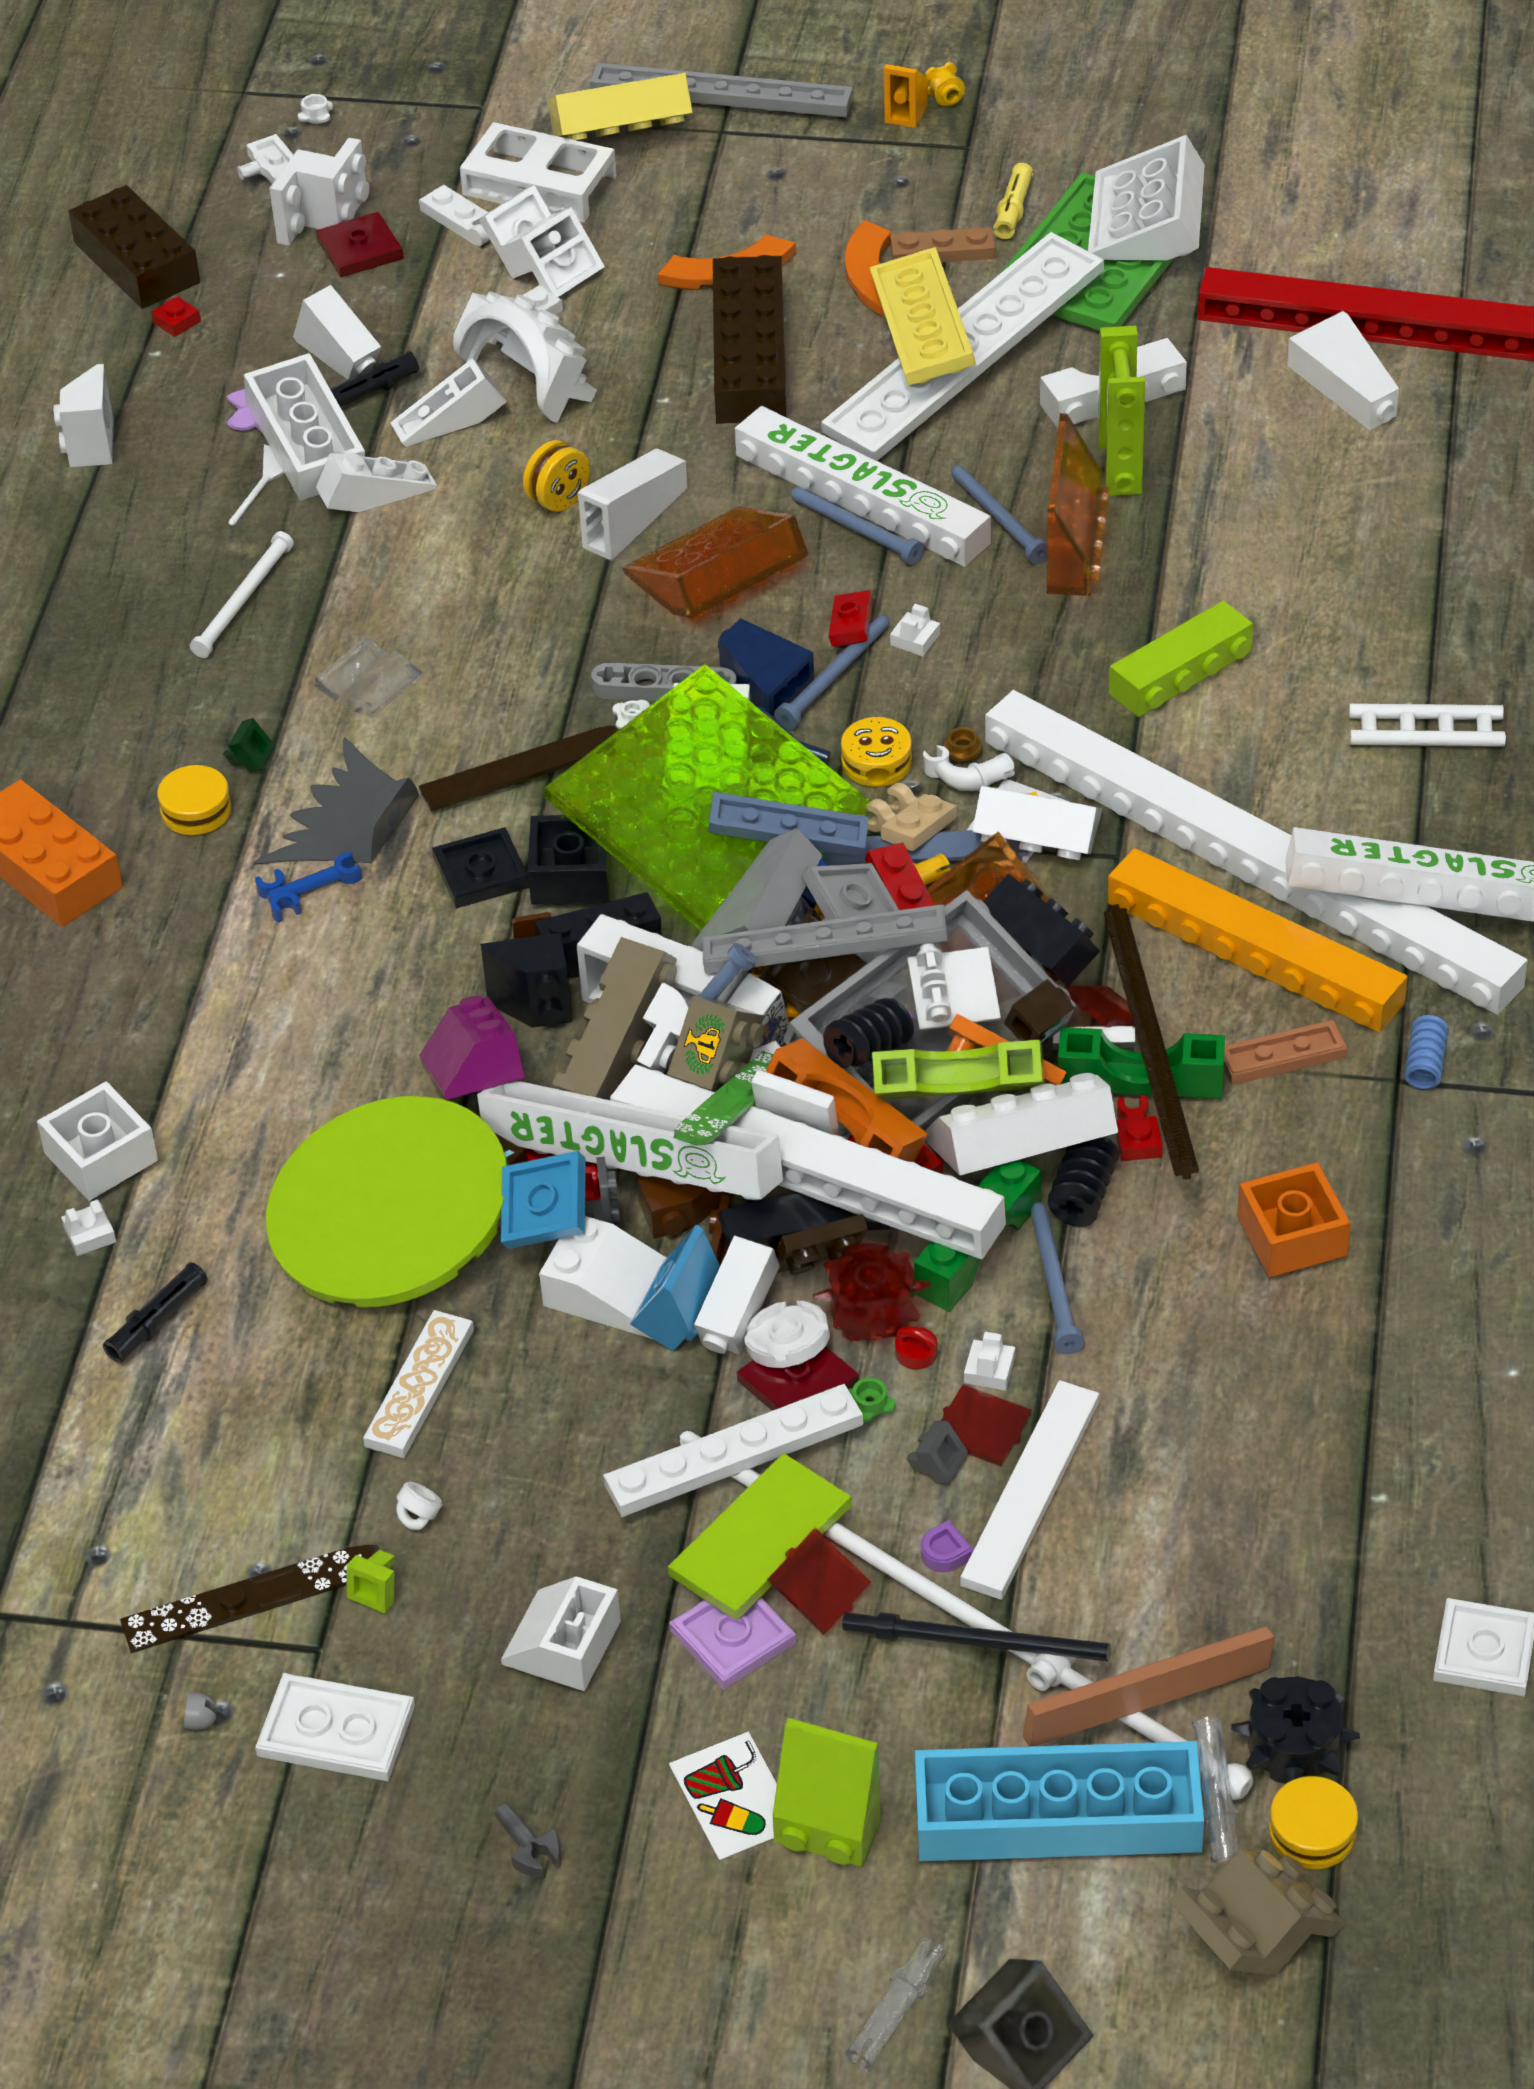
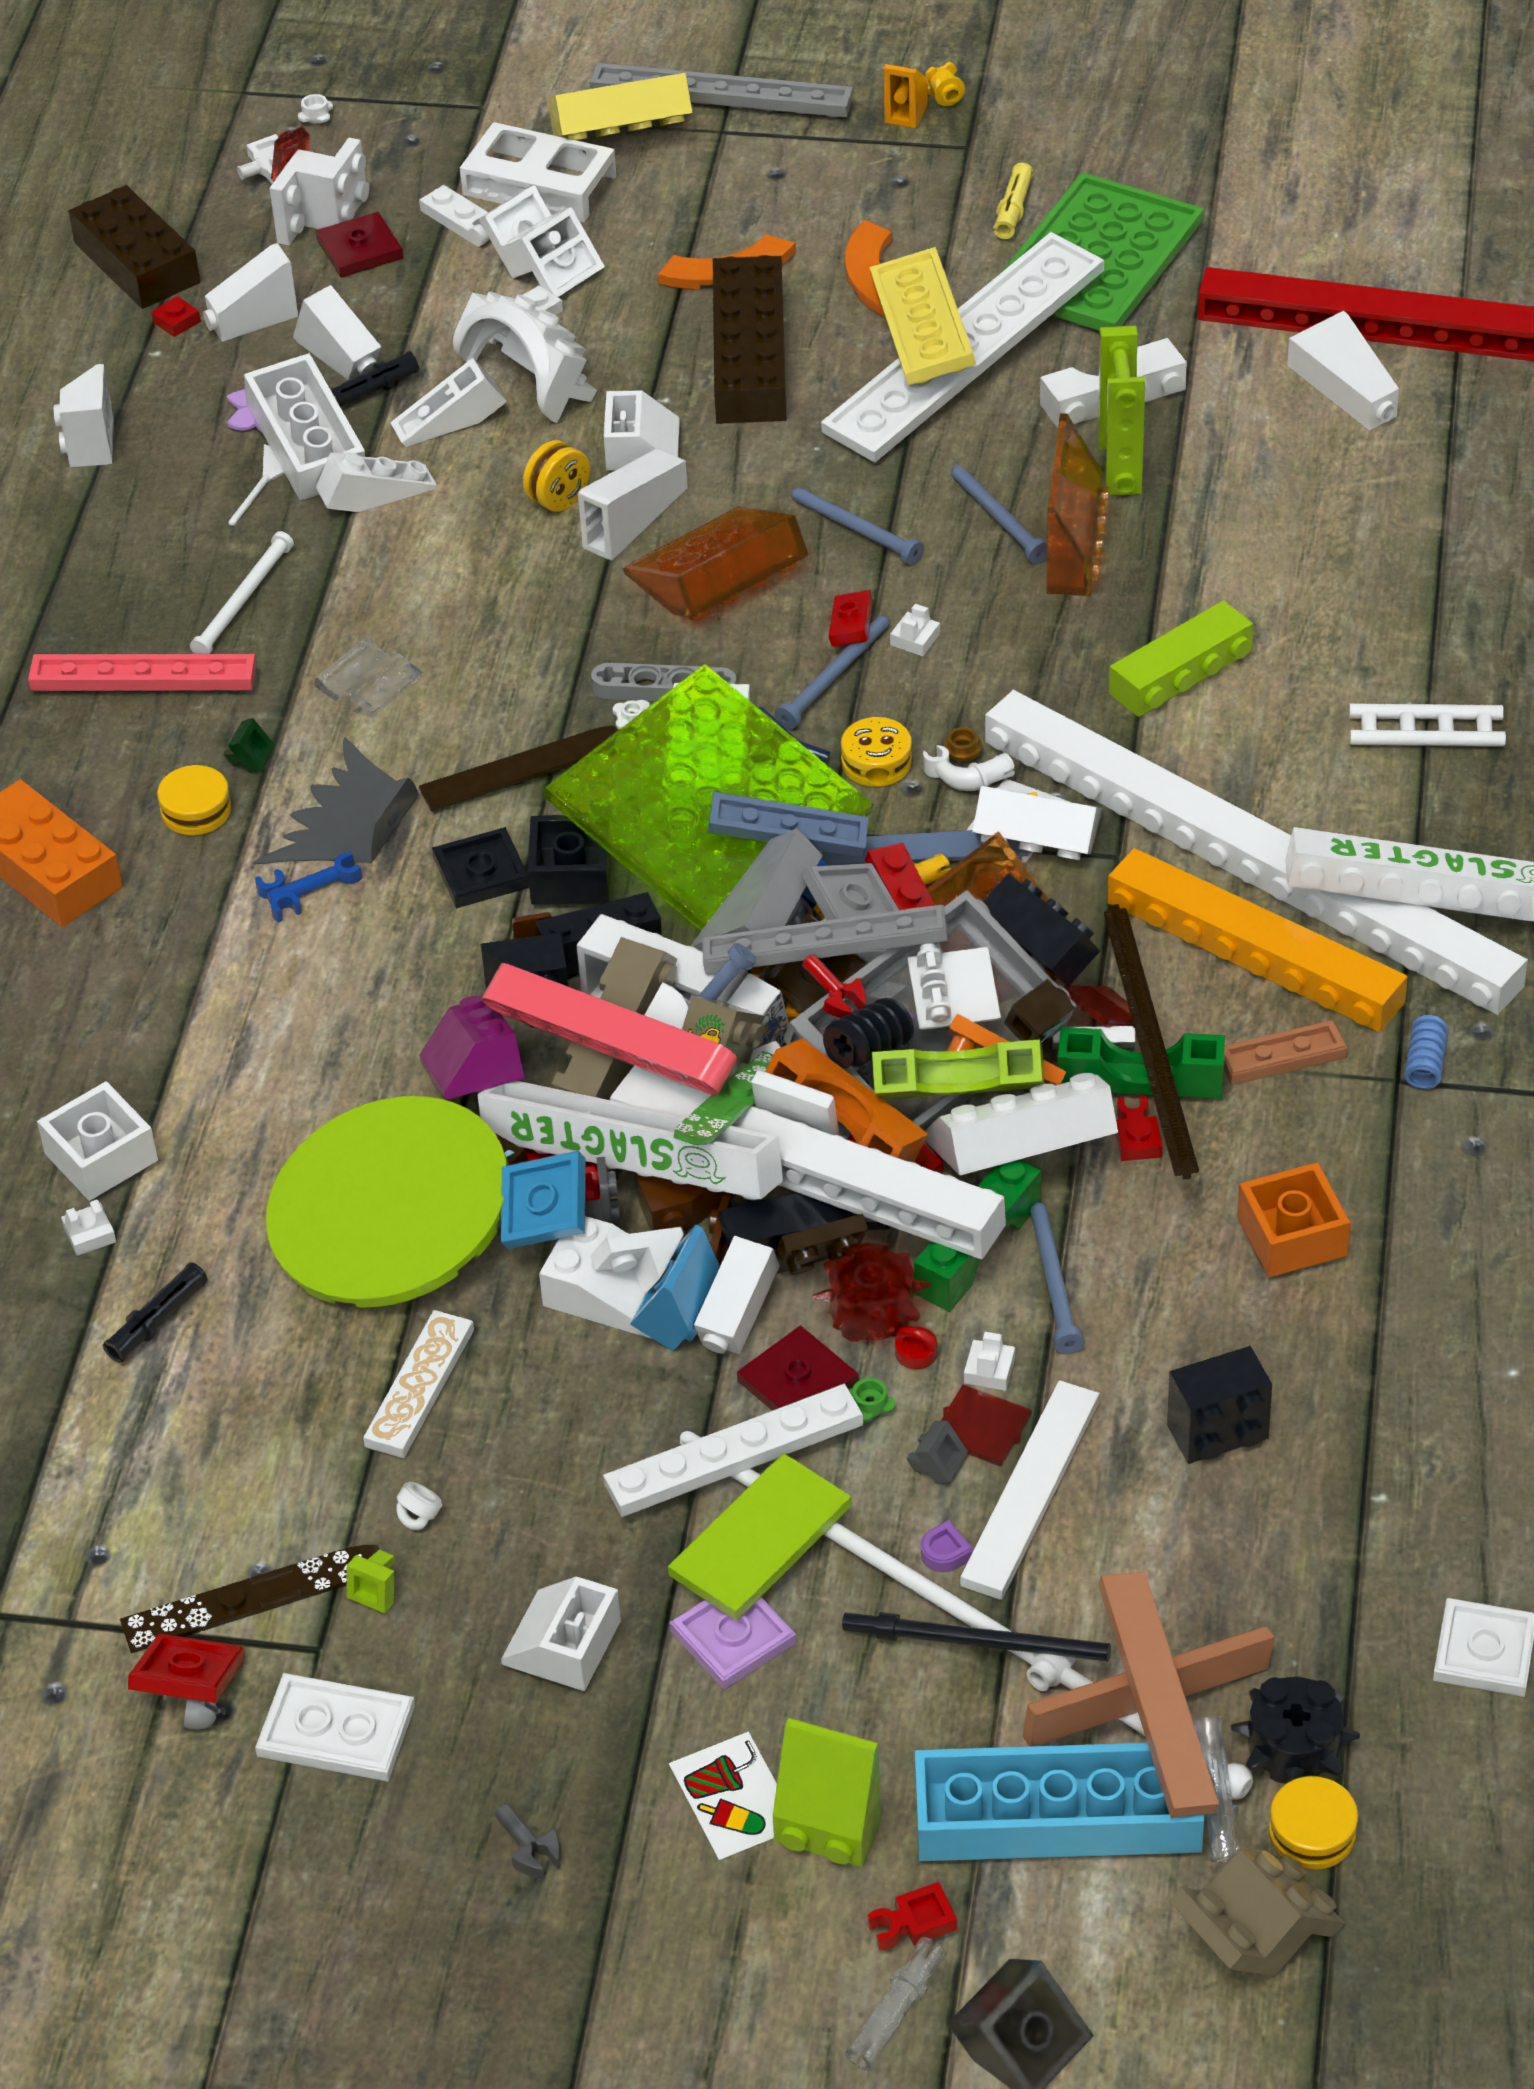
dark blue slope [718,618,814,720] -> none
white brick [735,406,991,567] -> none
white tile [744,1301,830,1368] -> none
clear red piece [766,1528,871,1635] -> none
tan plate [865,783,957,851] -> none
medium nougat plate [890,227,995,263] -> none
black piece [1047,1137,1120,1227] -> none
white slope [1088,135,1205,261] -> none
none -> coral plate [28,654,257,691]
none -> red plate [128,1633,244,1703]
none -> white slope [203,243,298,342]
none -> clear red plate [271,126,310,182]
none -> coral beam [481,963,738,1096]
none -> white slope [591,1227,684,1295]
none -> white slope [604,390,680,470]
none -> red bar [803,954,866,1019]
none -> red plate [867,1882,958,1950]
none -> nougat tile [1098,1572,1219,1818]
none -> black brick [1167,1346,1272,1464]

